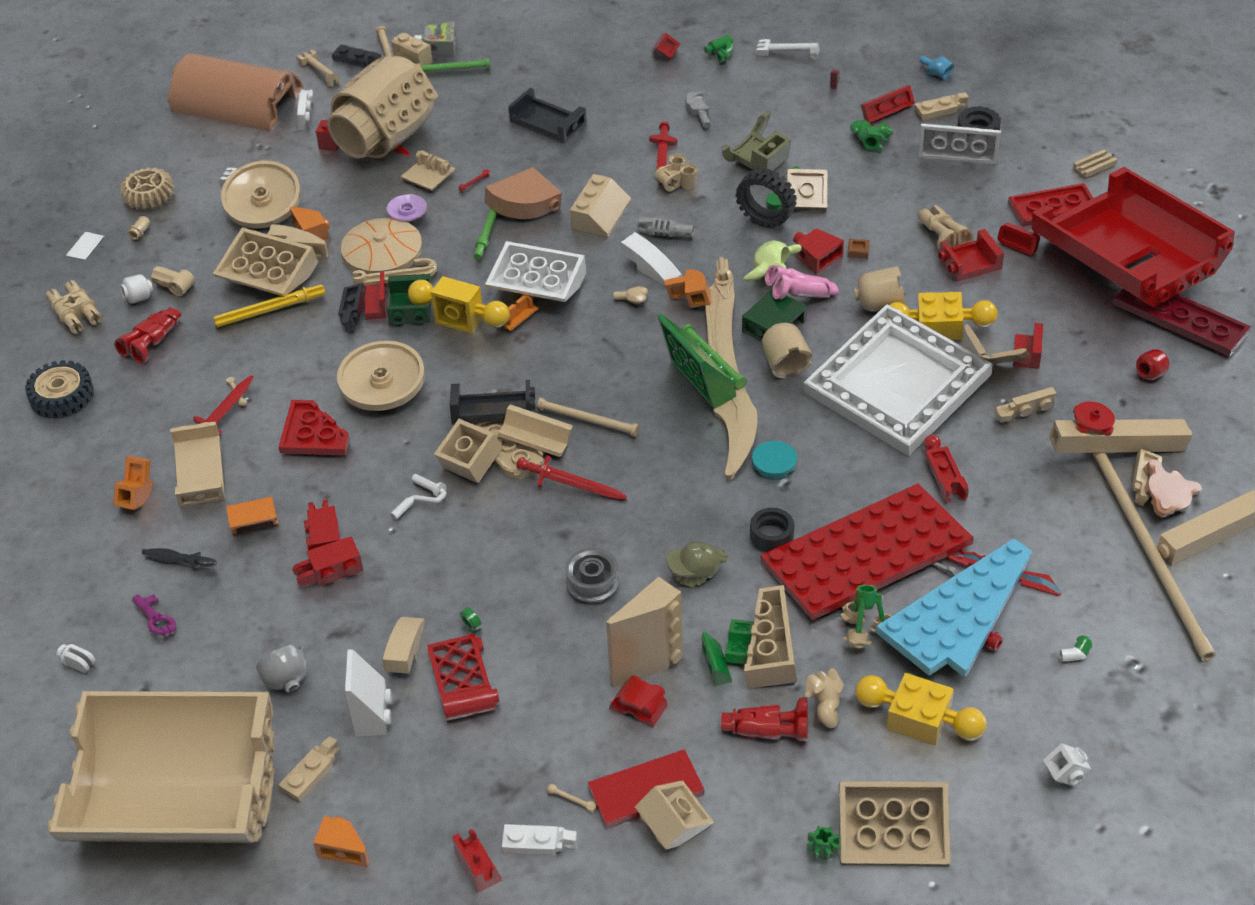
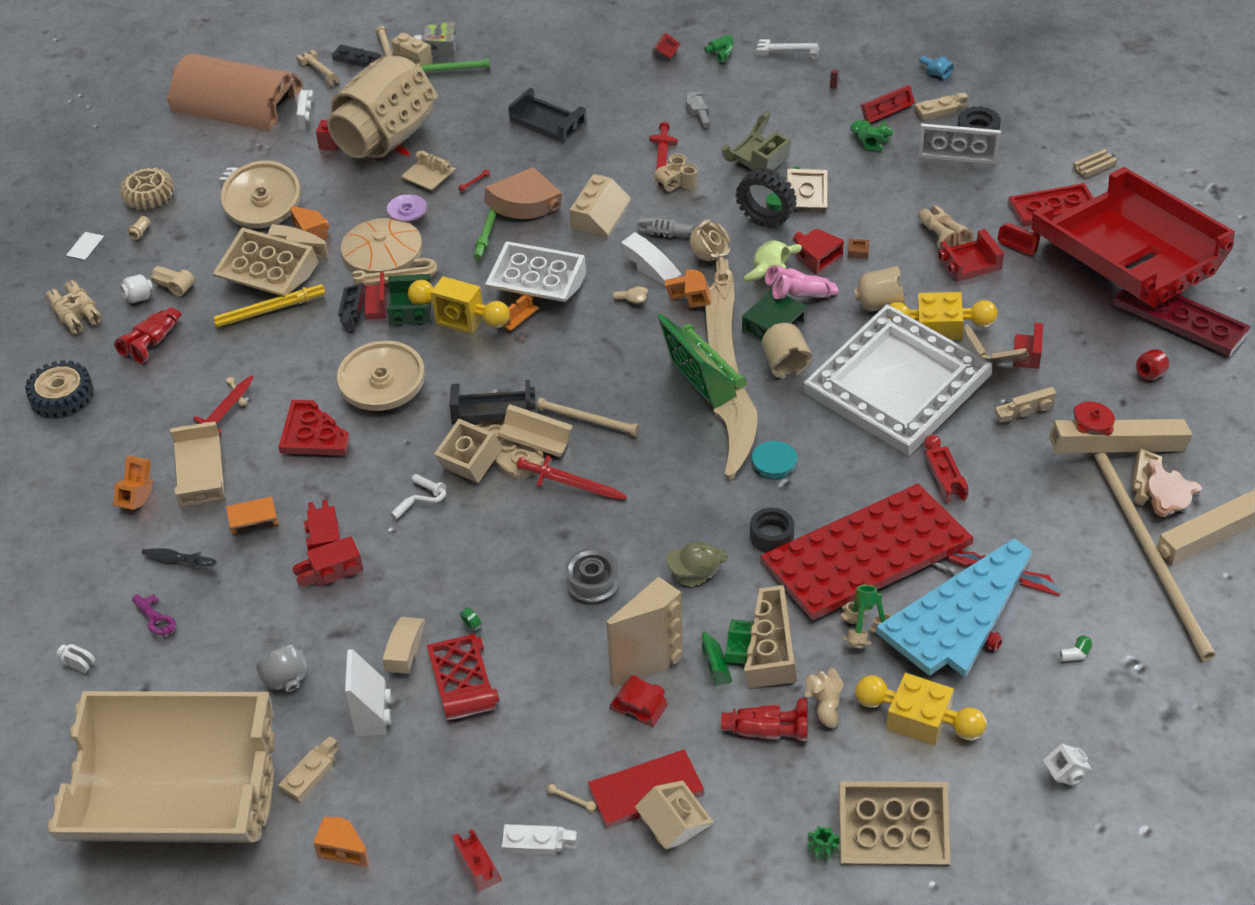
none -> tan cylinder [689,219,730,262]

